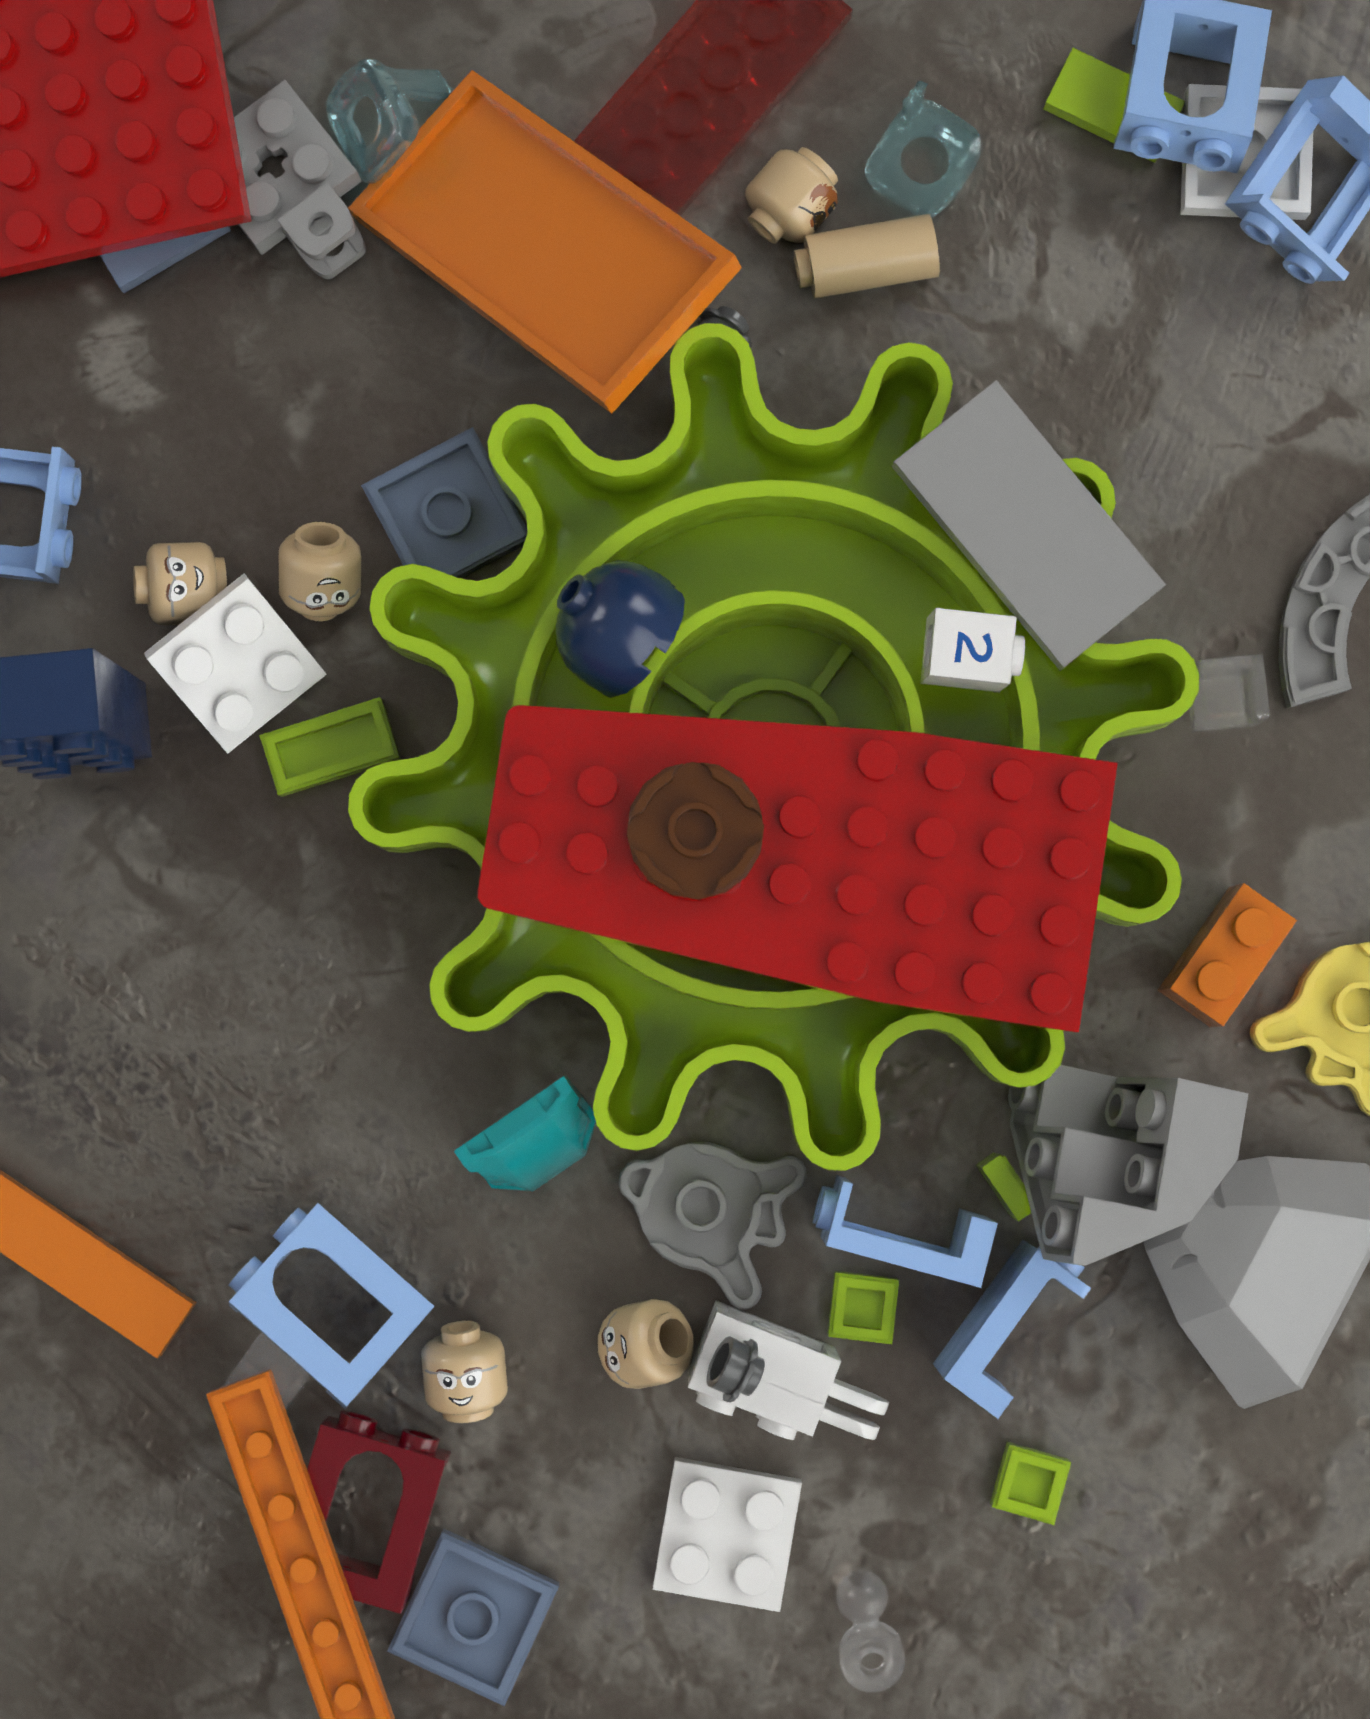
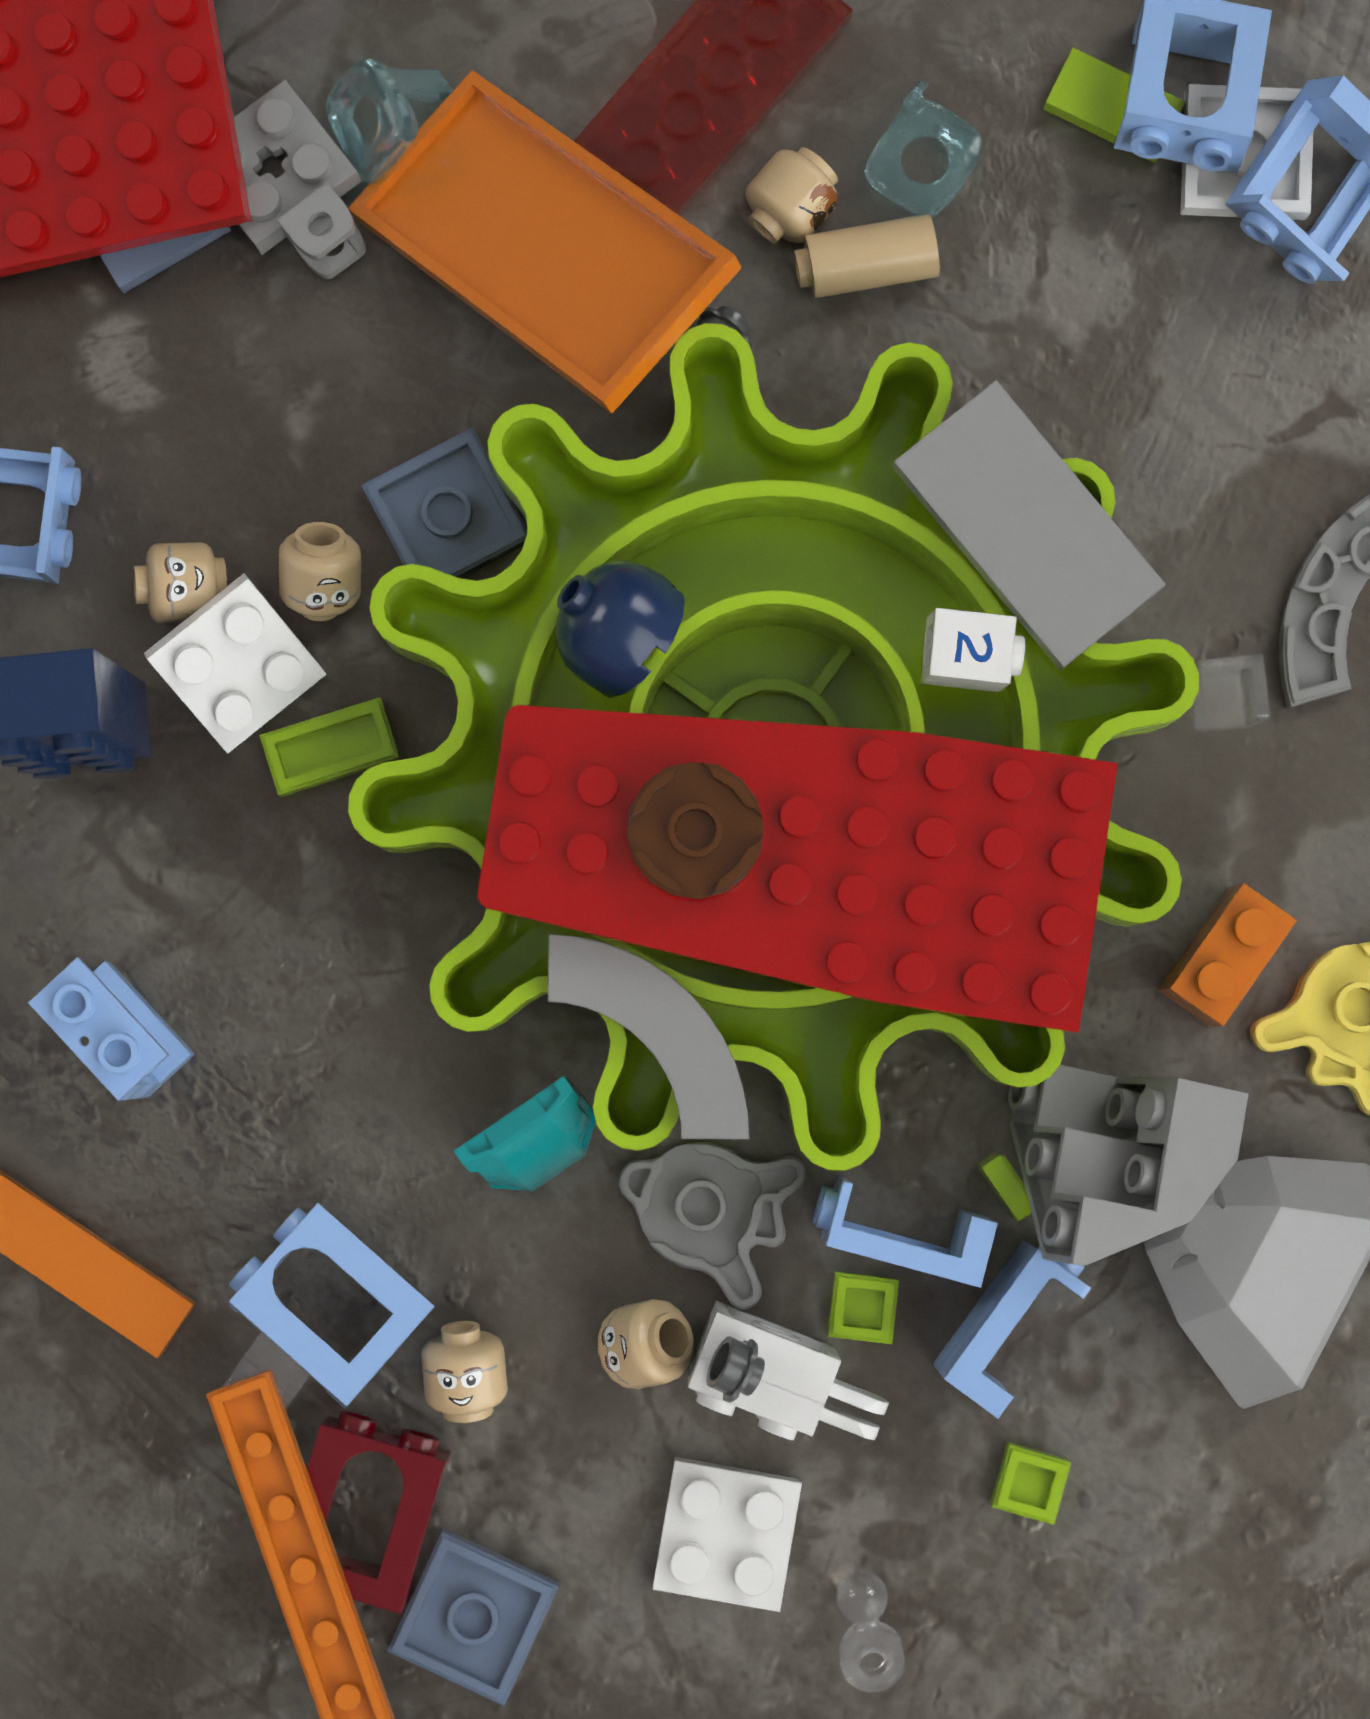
none -> light blue panel [28,957,195,1101]
none -> light grey tile [548,934,749,1139]

